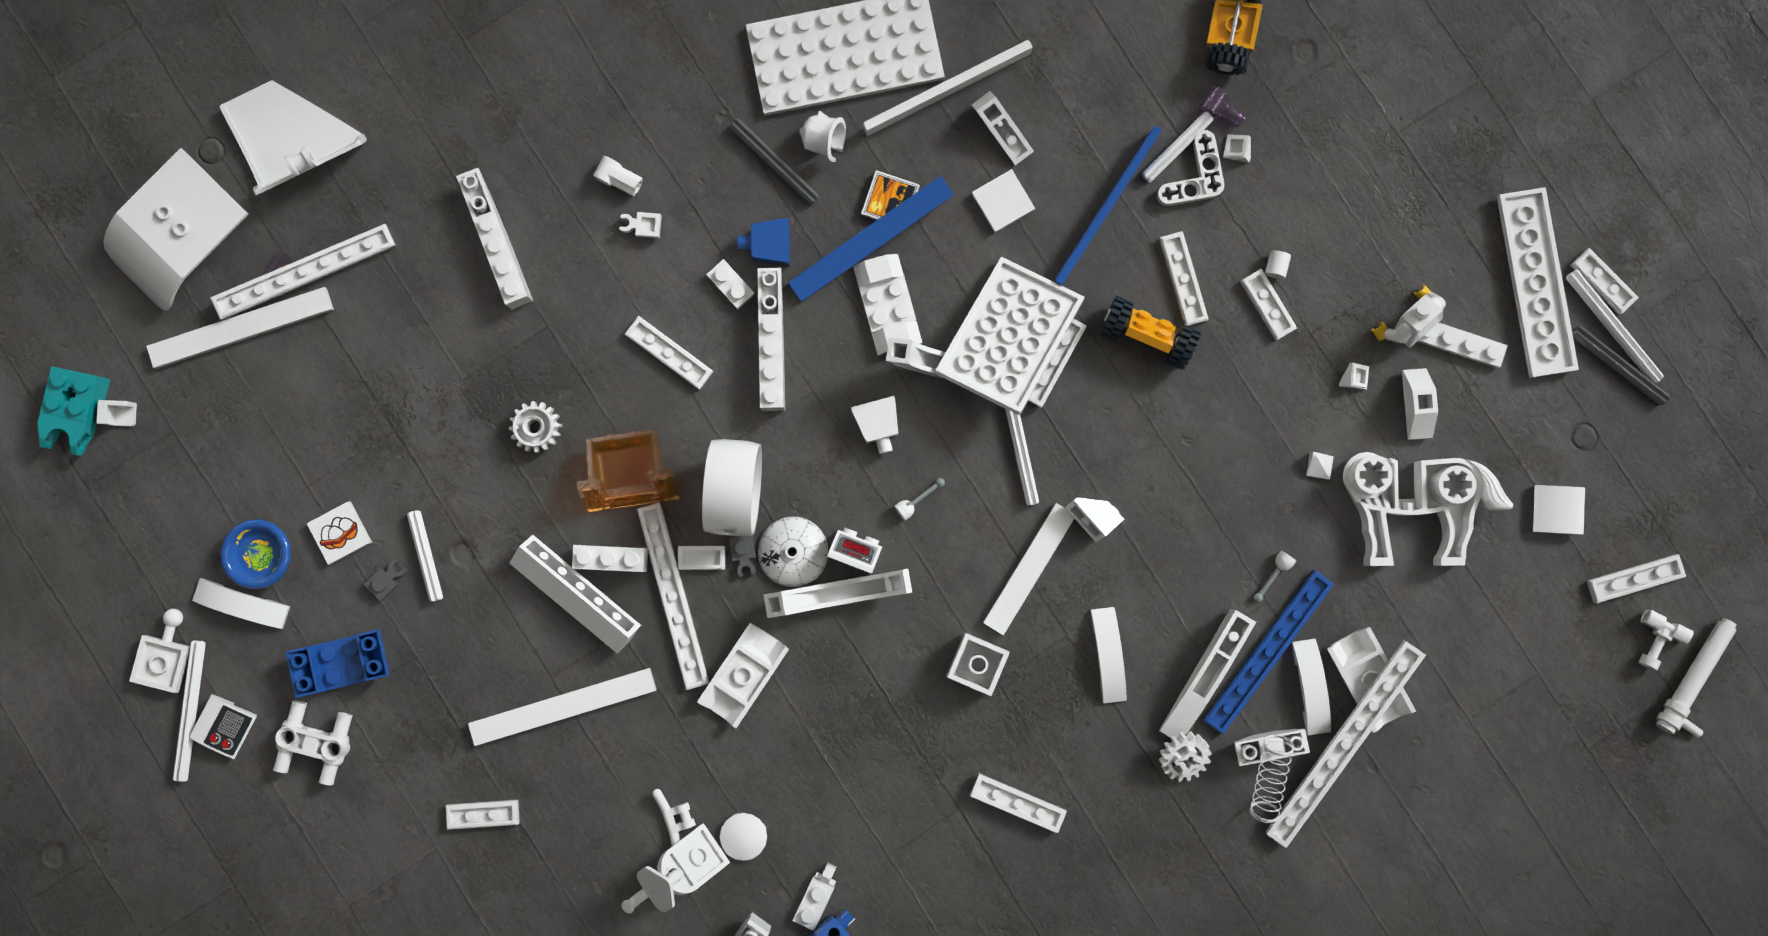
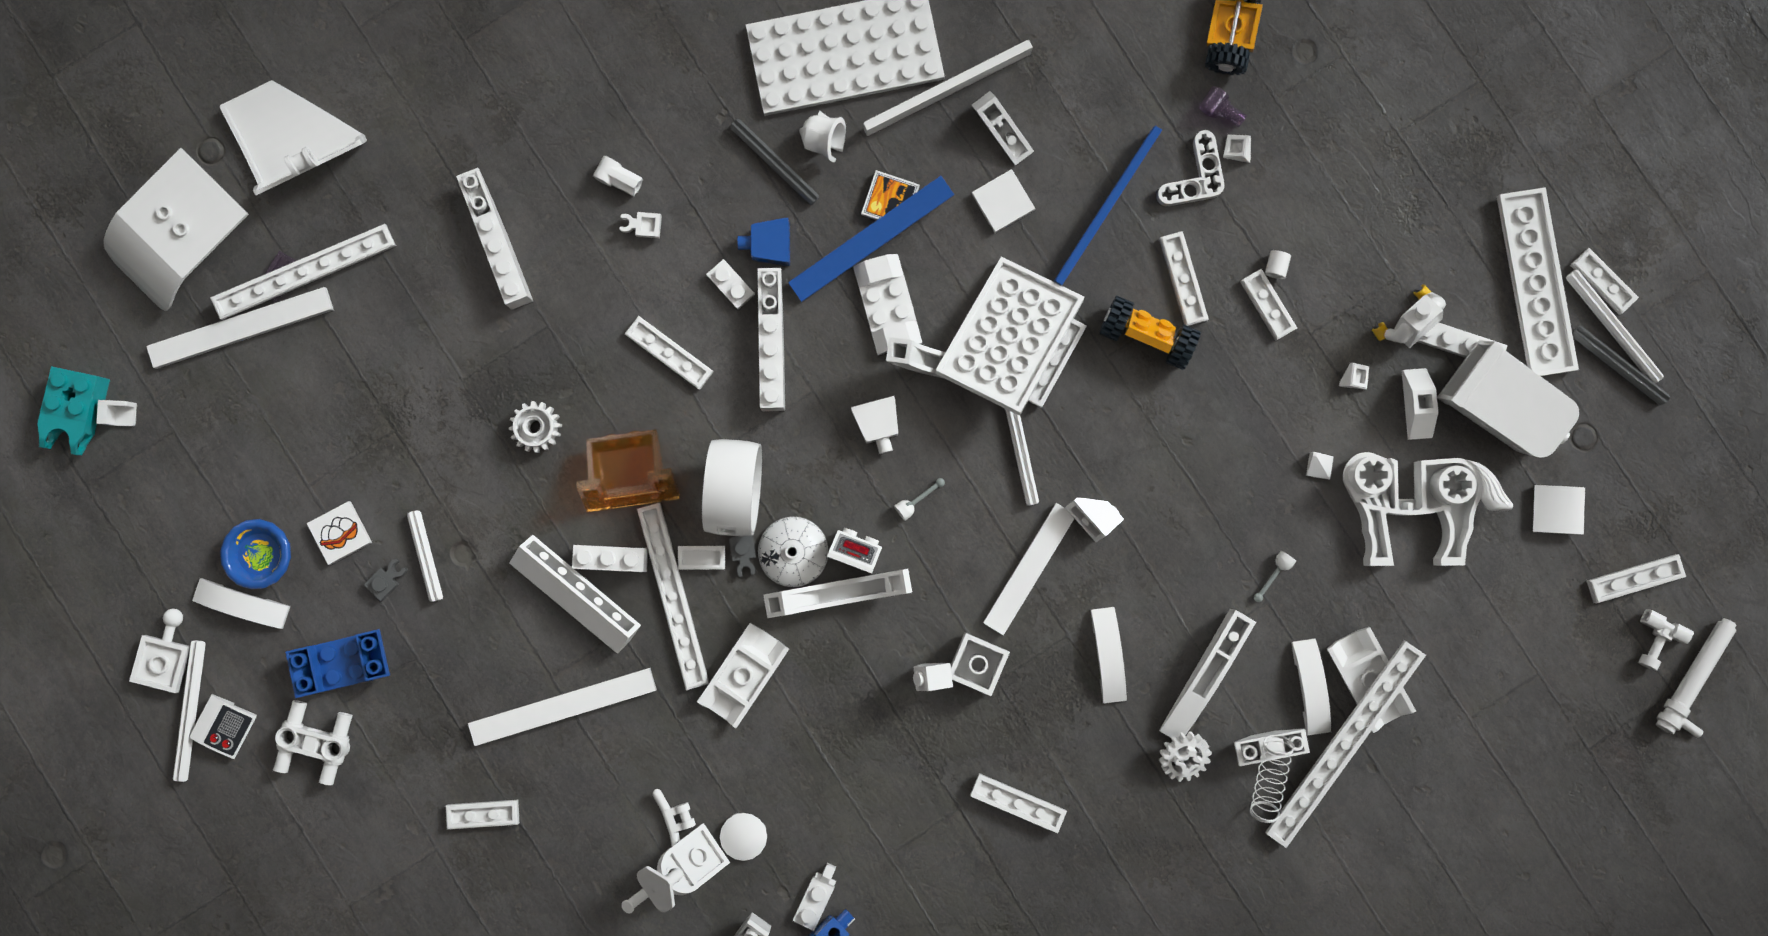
white axle [1142,112,1213,183] -> none
blue tile [1203,570,1334,735] -> none
none -> white slope [913,663,953,691]
none -> white piece [1437,340,1579,457]

